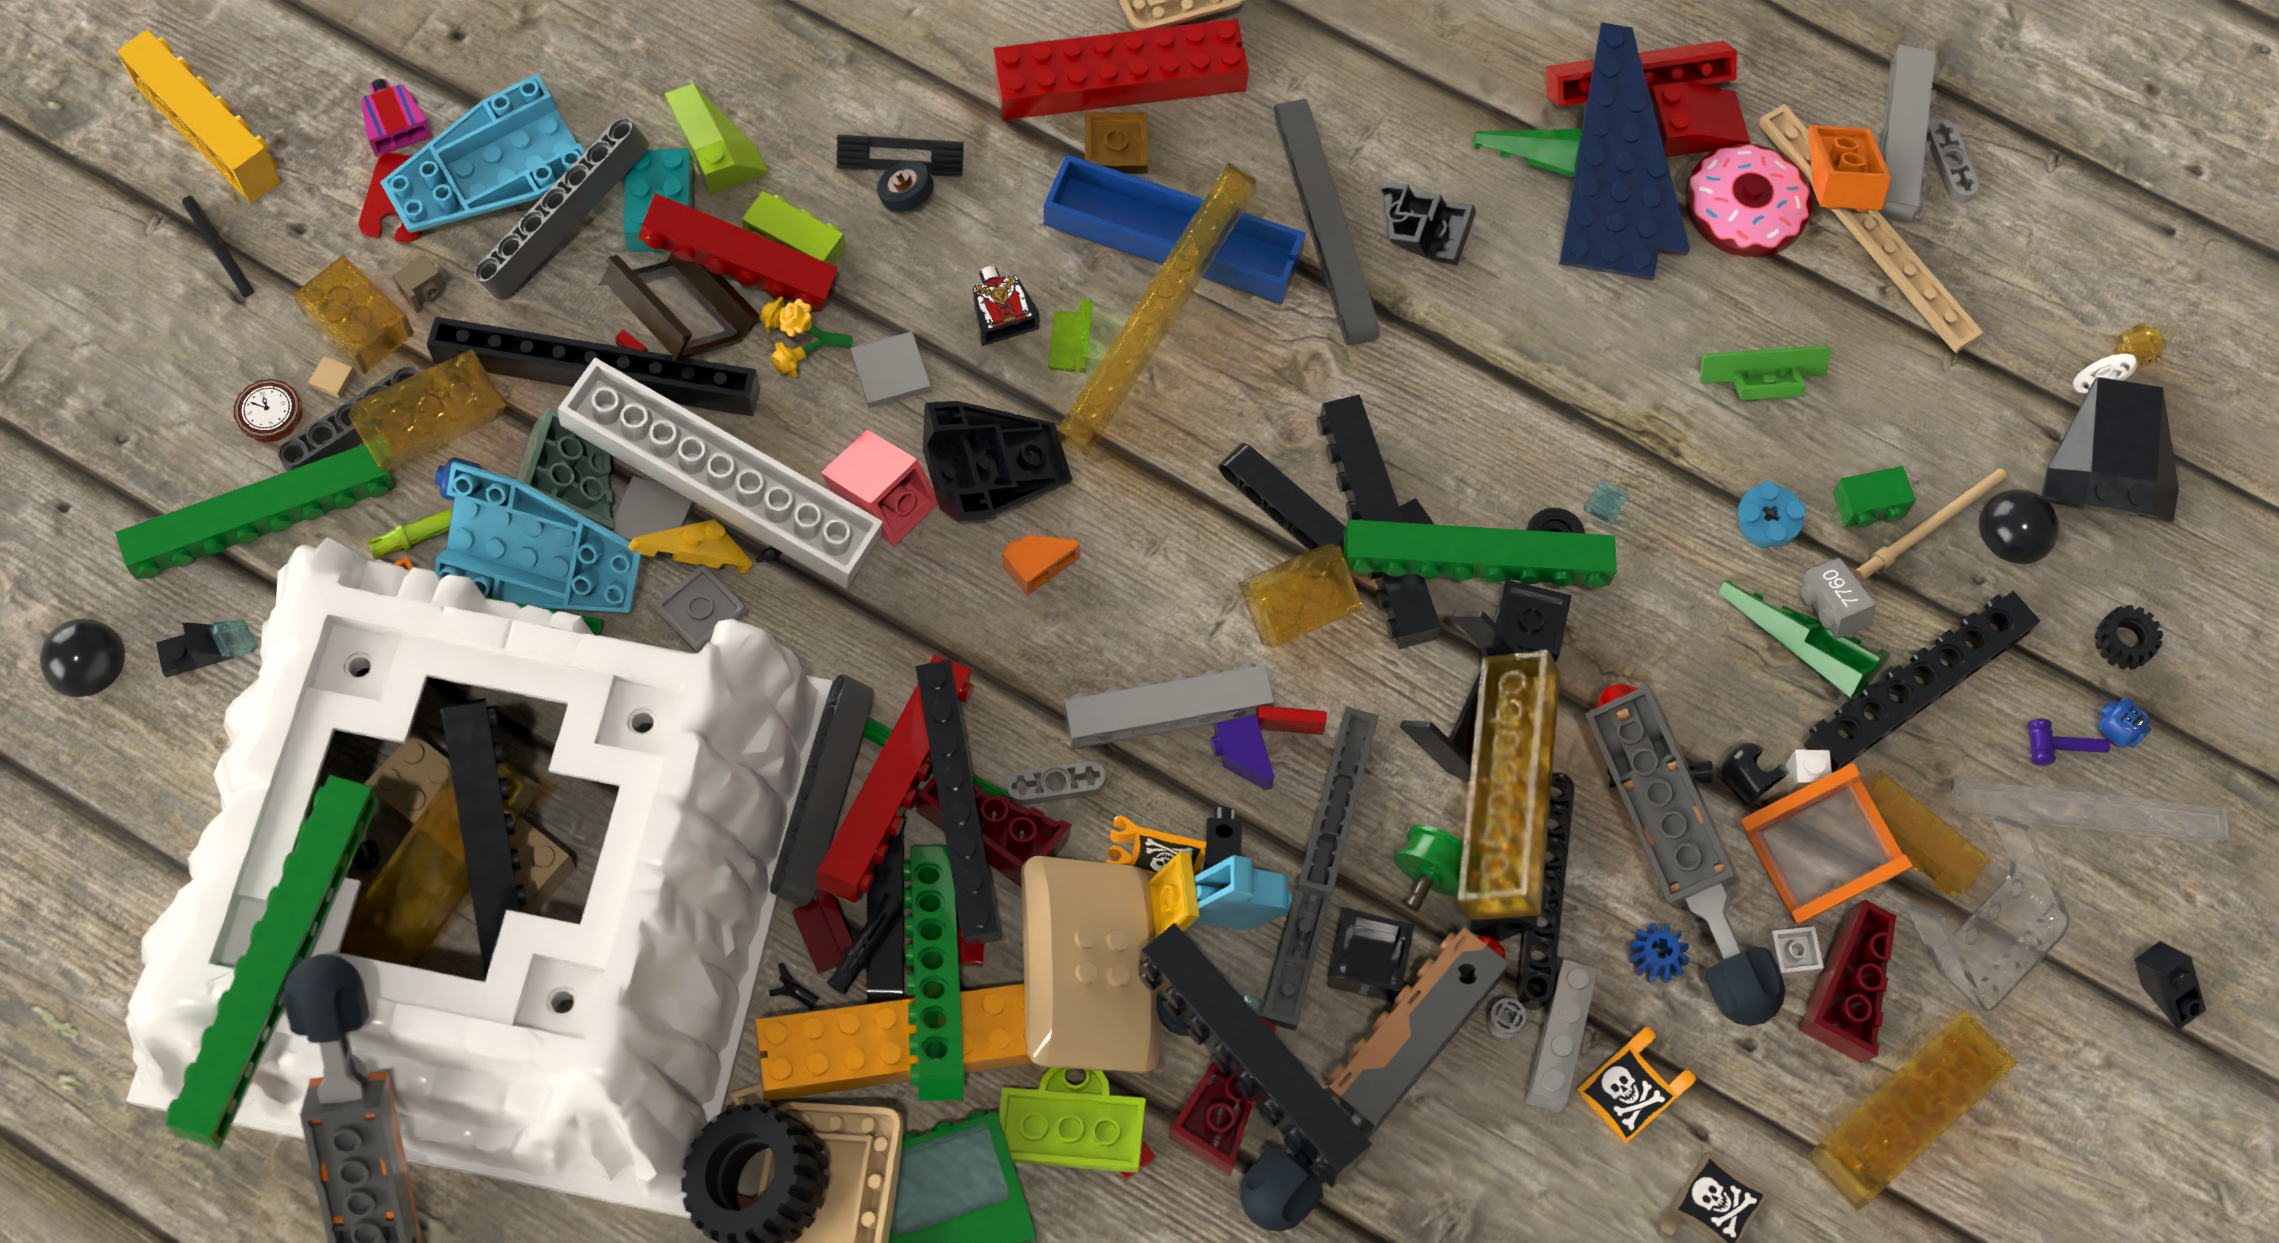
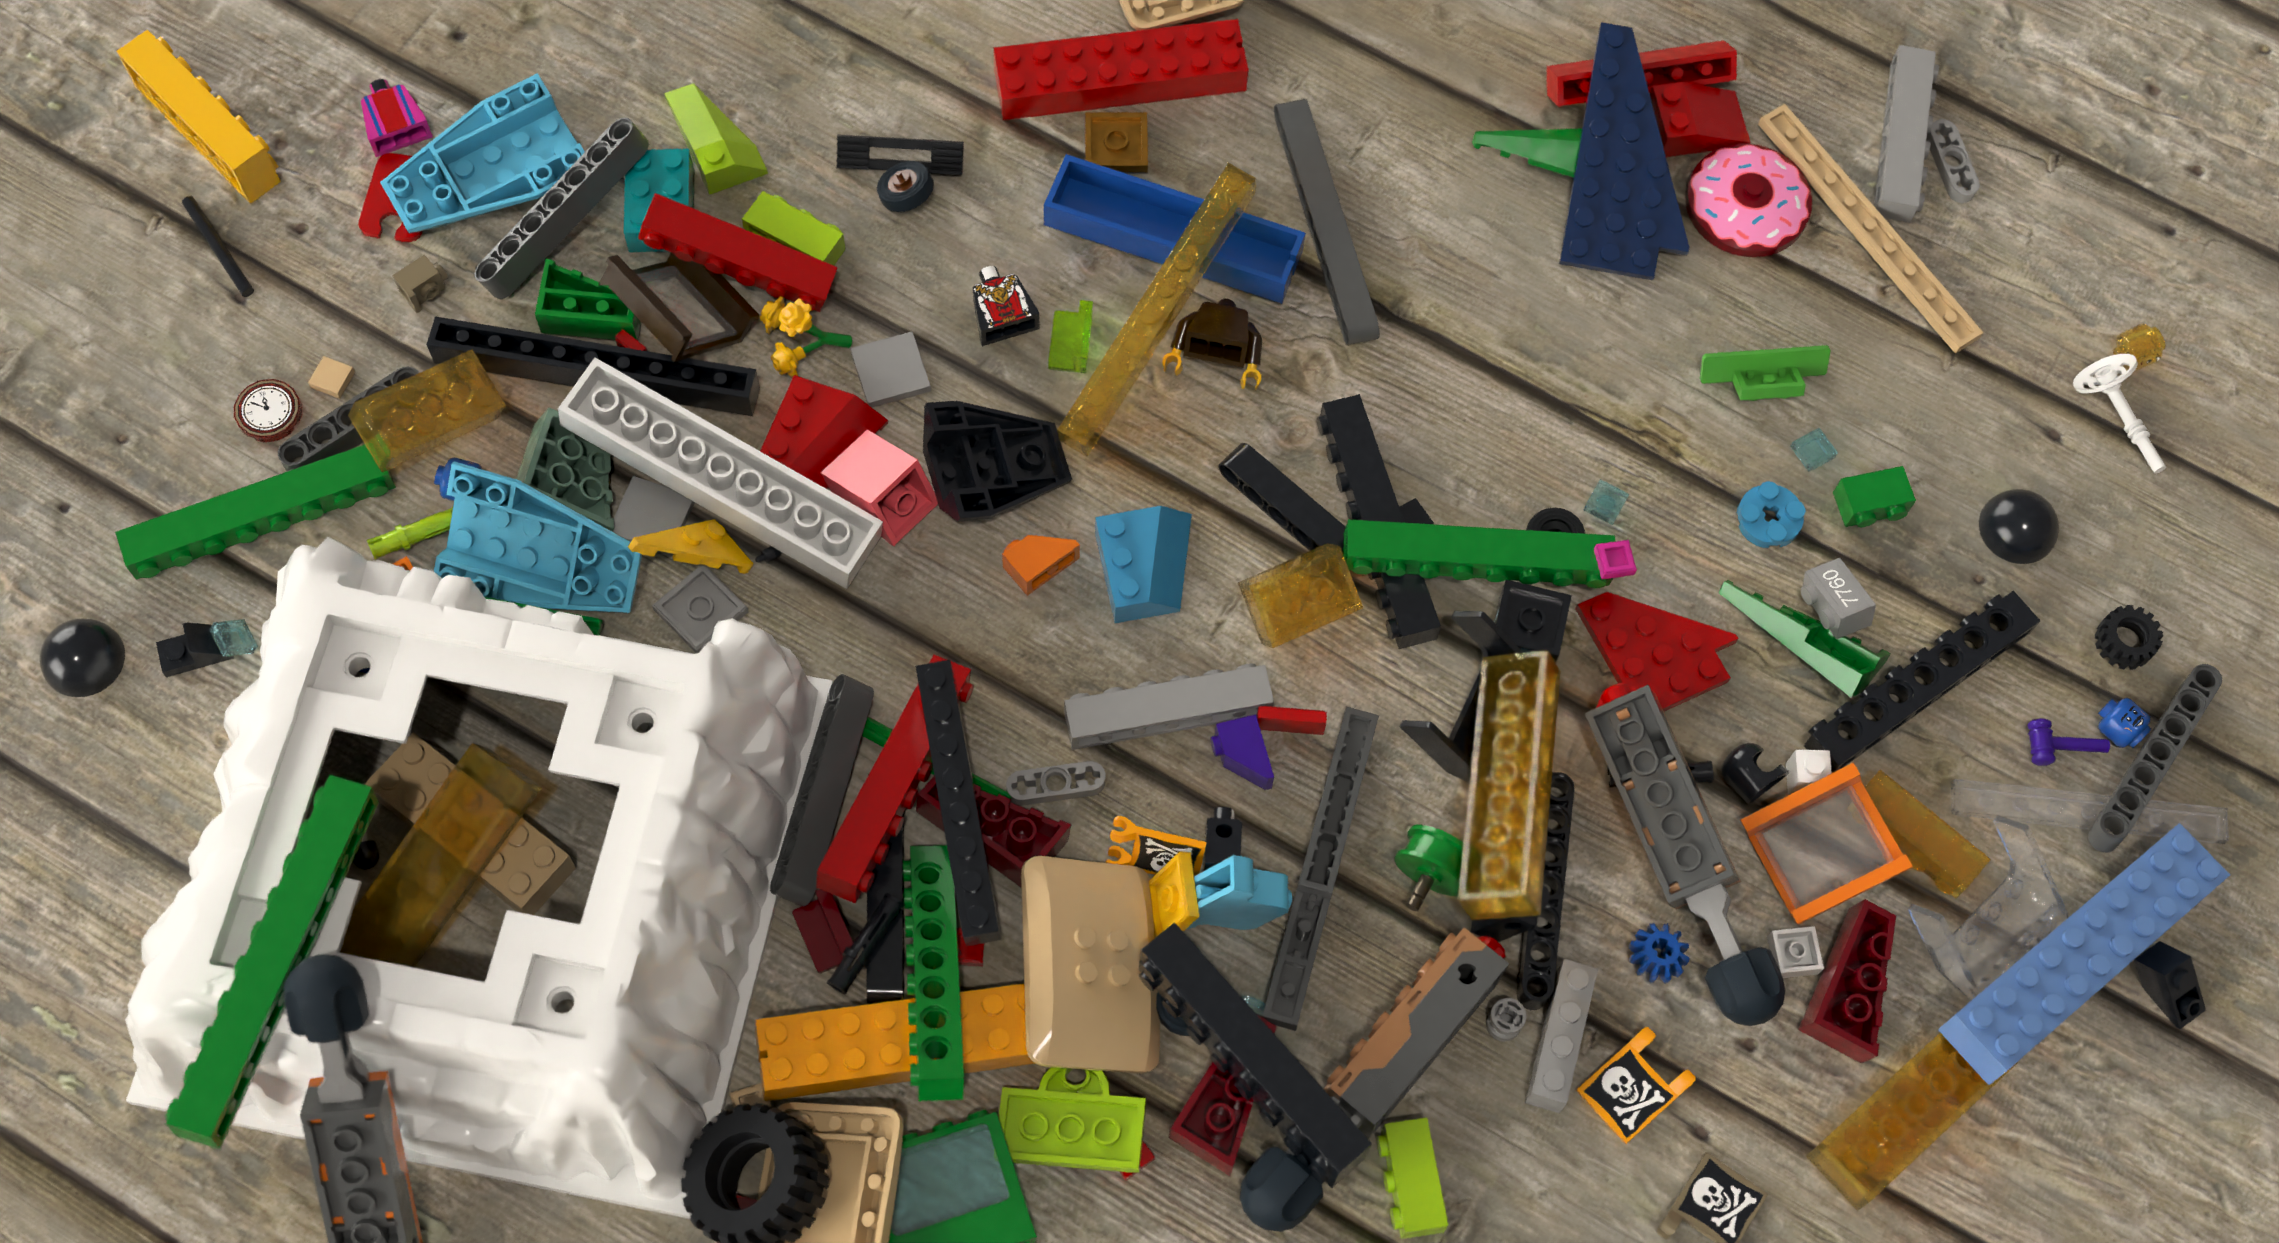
clear yellow brick [292,255,414,374] -> none
black brick [441,698,527,980] -> none
black bar [769,963,819,1010] -> none
black container [1328,909,1415,1003] -> none
black slope [1381,181,1476,266] -> none
orange slope [1808,125,1892,211] -> none
tan bar [1854,468,2008,581] -> none
black wedge [2042,377,2179,522] -> none
none -> green wedge [535,258,641,340]
none -> red wedge [760,375,888,490]
none -> dark azure wedge [1095,506,1192,623]
none -> dark brown torso [1162,299,1262,390]
none -> lime brick [1377,1118,1449,1239]
none -> red wing [1575,592,1739,712]
none -> dark pink tile [1594,540,1637,579]
none -> clear light blue tile [1790,428,1838,472]
none -> medium blue brick [1938,823,2230,1085]
none -> dark grey beam [2088,664,2222,853]

